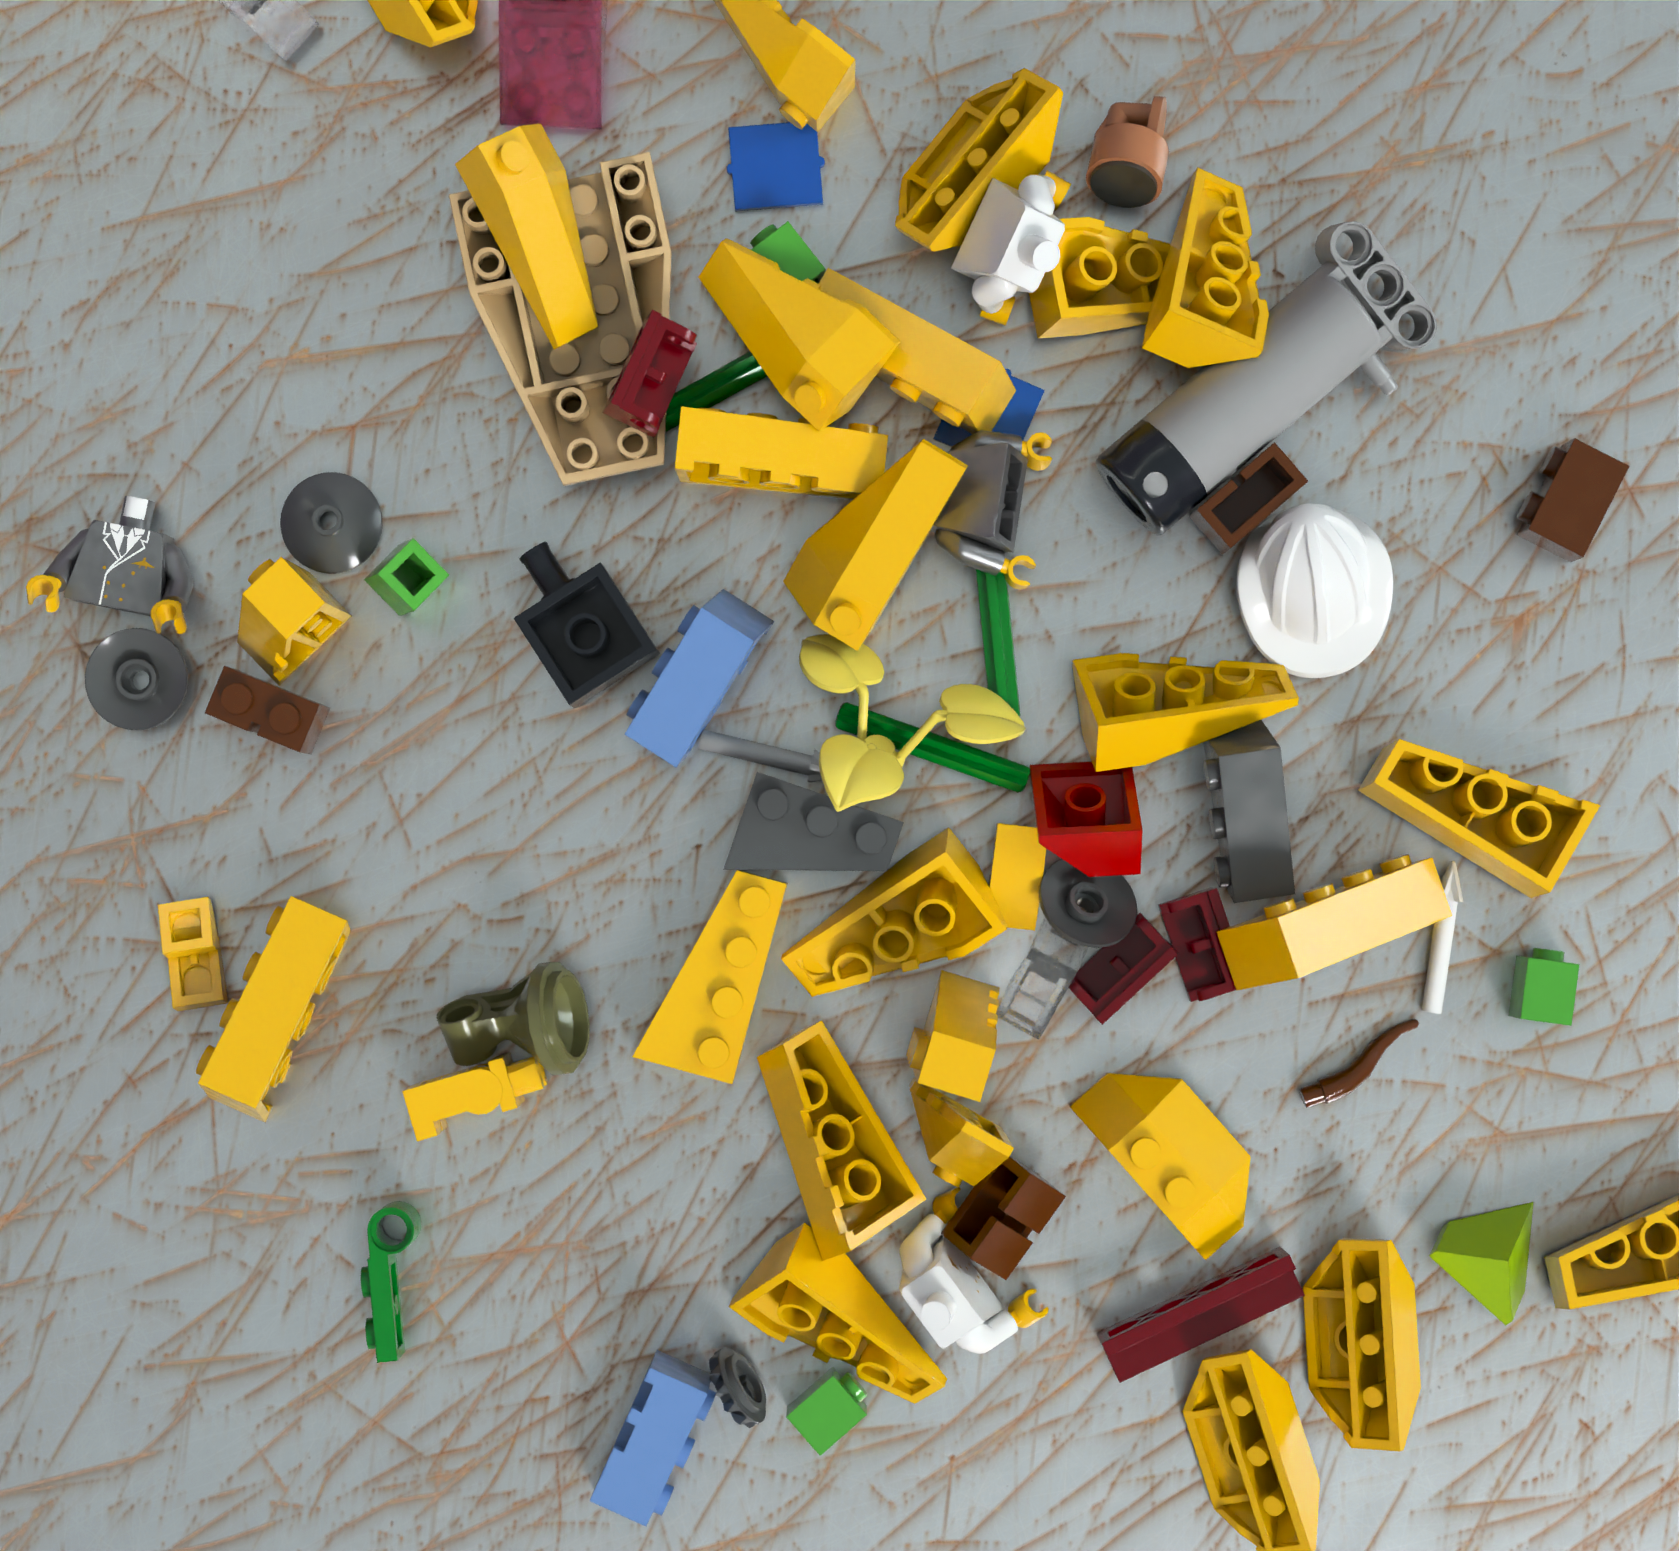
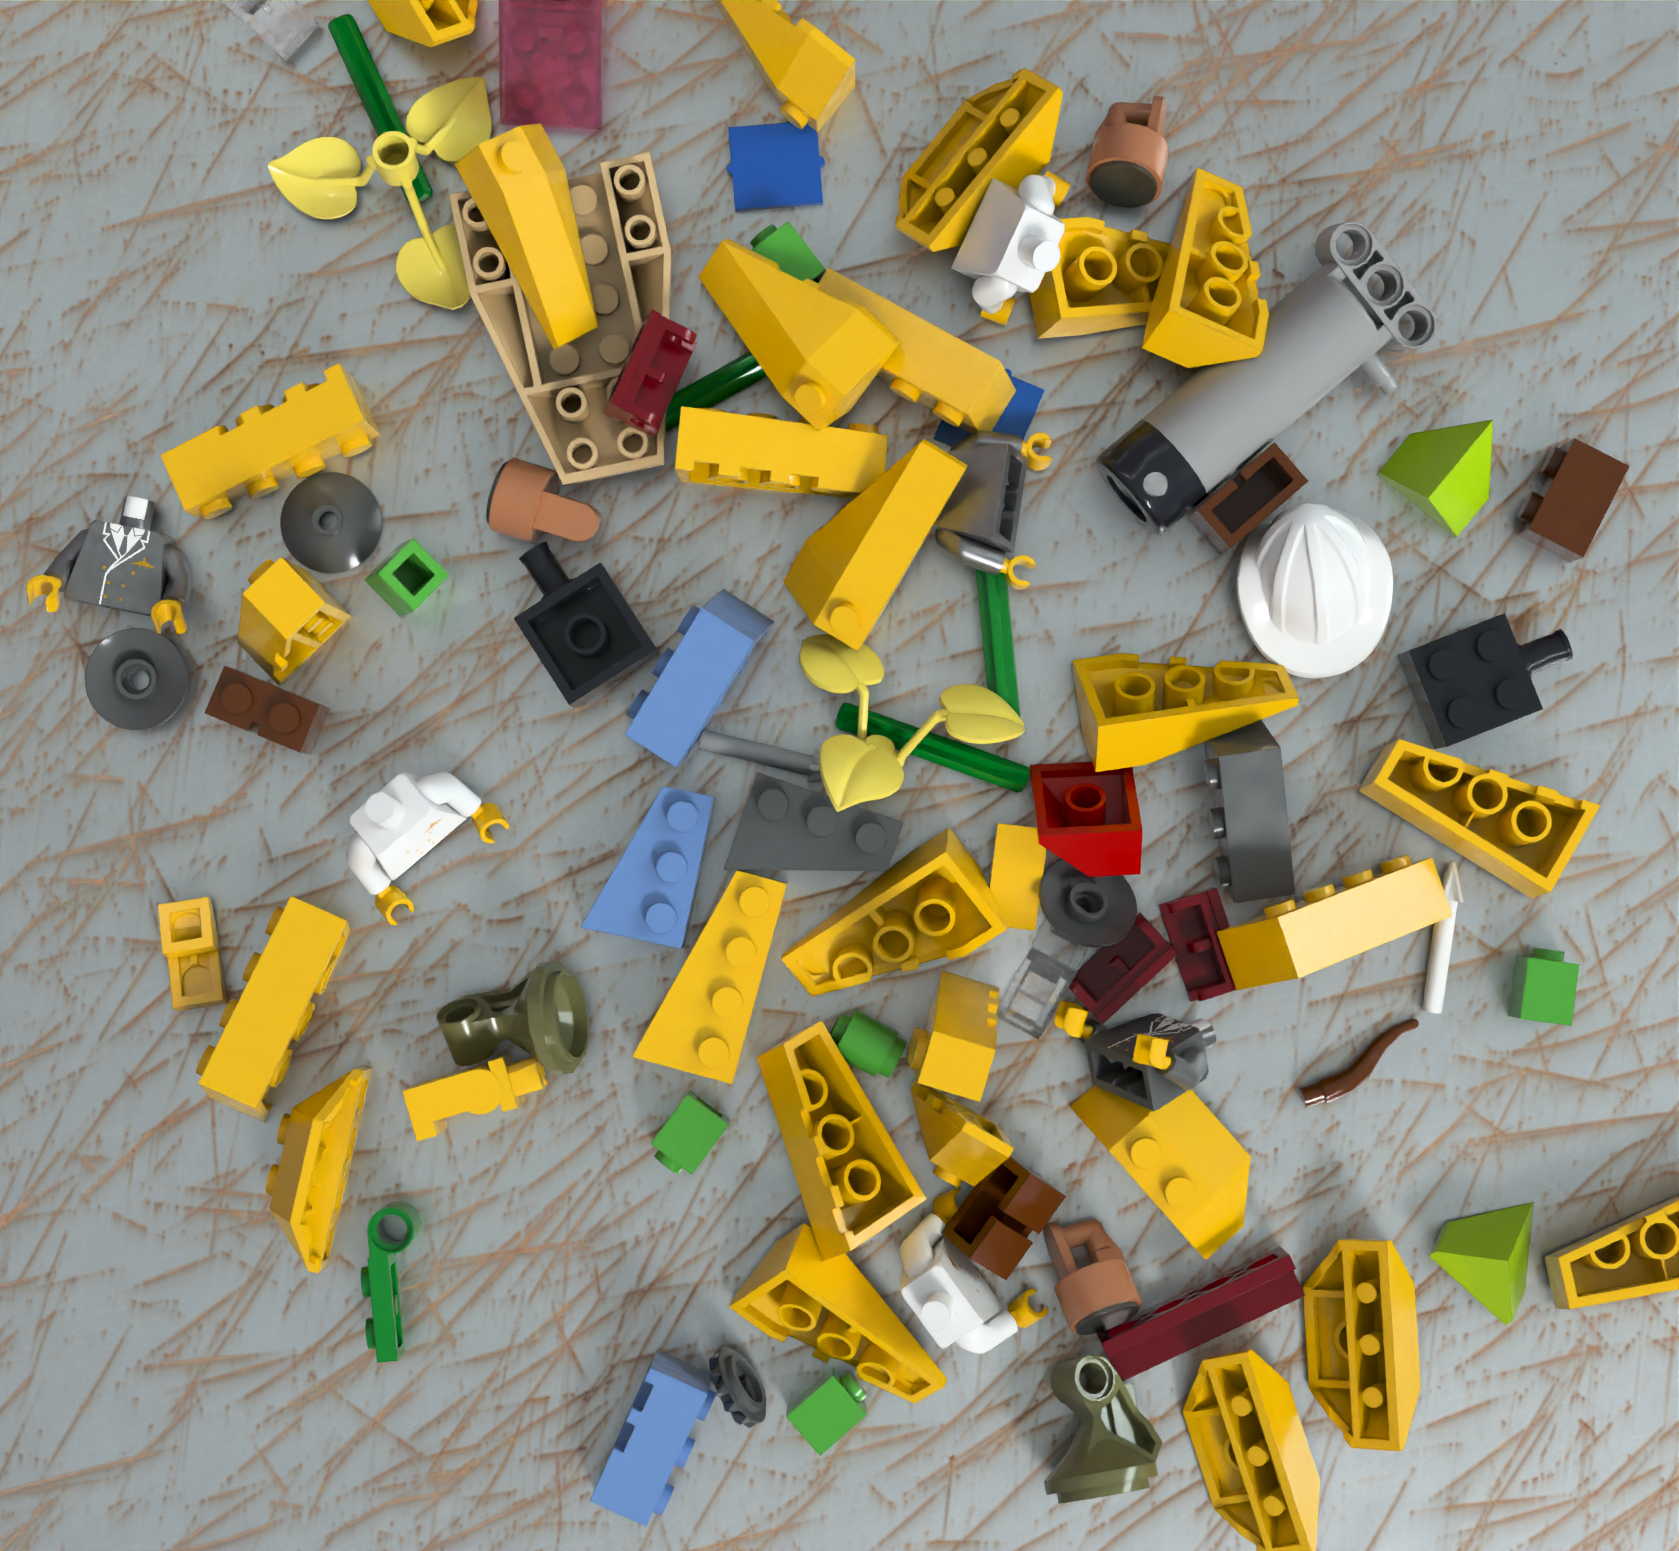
none -> yellow wedge [160,363,381,520]
none -> yellow wedge [265,1065,372,1273]
none -> light yellow plant [268,77,492,310]
none -> green axle [328,14,433,203]
none -> white torso [346,772,509,925]
none -> nougat piece [486,458,601,544]
none -> medium blue wedge [581,786,716,949]
none -> bright green brick [651,1090,731,1175]
none -> bright green brick [830,1009,907,1078]
none -> nougat piece [1043,1219,1142,1335]
none -> olive piece [1044,1354,1162,1504]
none -> dark grey torso [1054,1000,1216,1111]
none -> lime slope [1377,419,1493,538]
none -> black brick [1397,613,1573,749]

